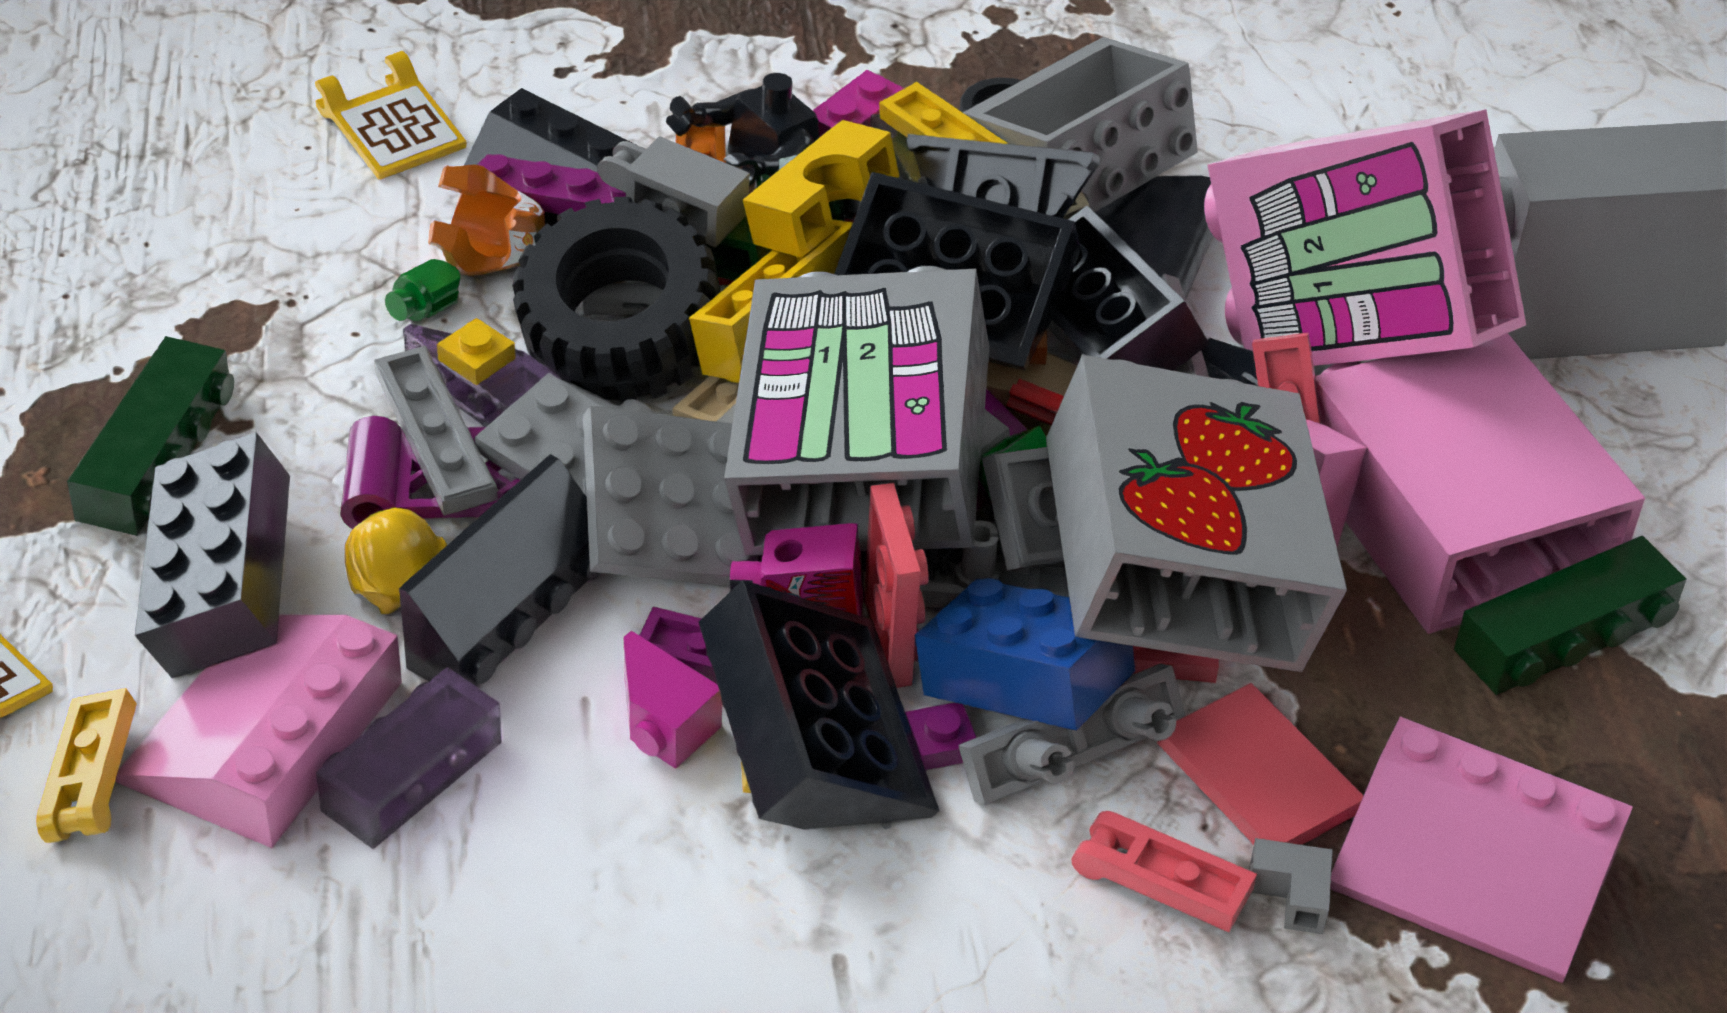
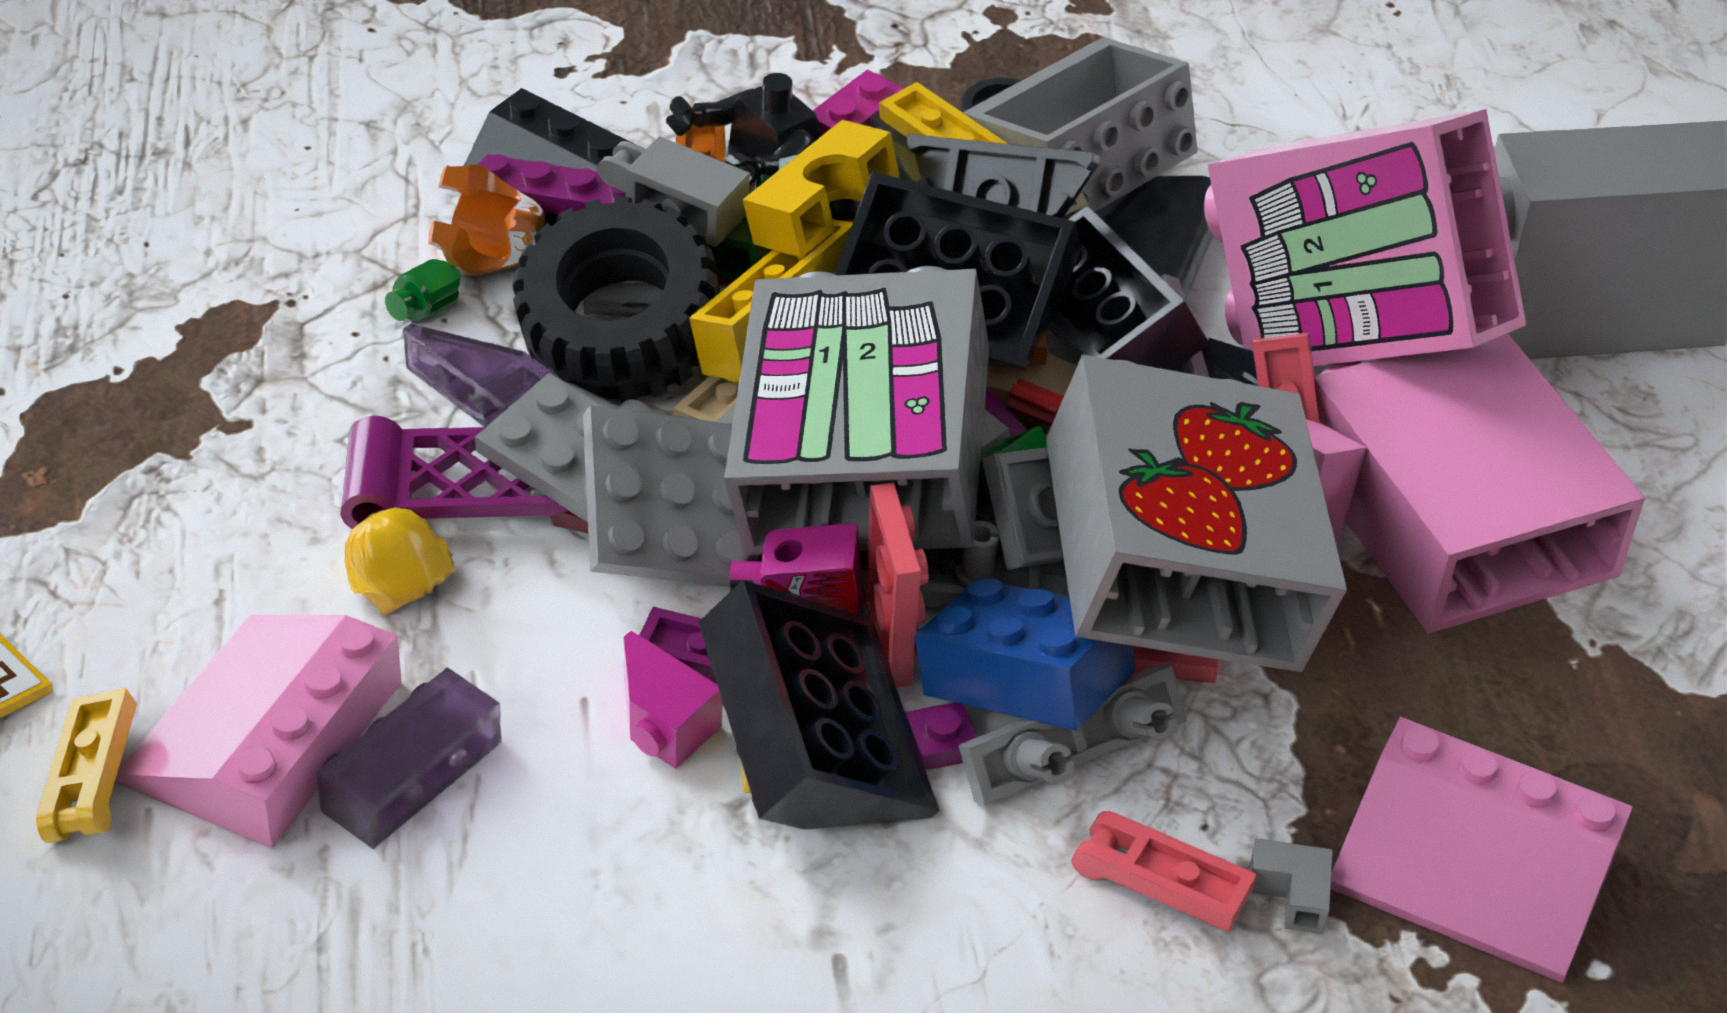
dark green brick [67,336,234,536] -> none
black brick [134,432,290,678] -> none
flag [315,51,467,180] -> none
light grey tile [374,346,498,515] -> none
black slope [399,454,601,700] -> none
yellow plate [437,318,516,386] -> none
coral tile [1157,683,1364,845] -> none
dark green brick [1454,535,1687,695] -> none

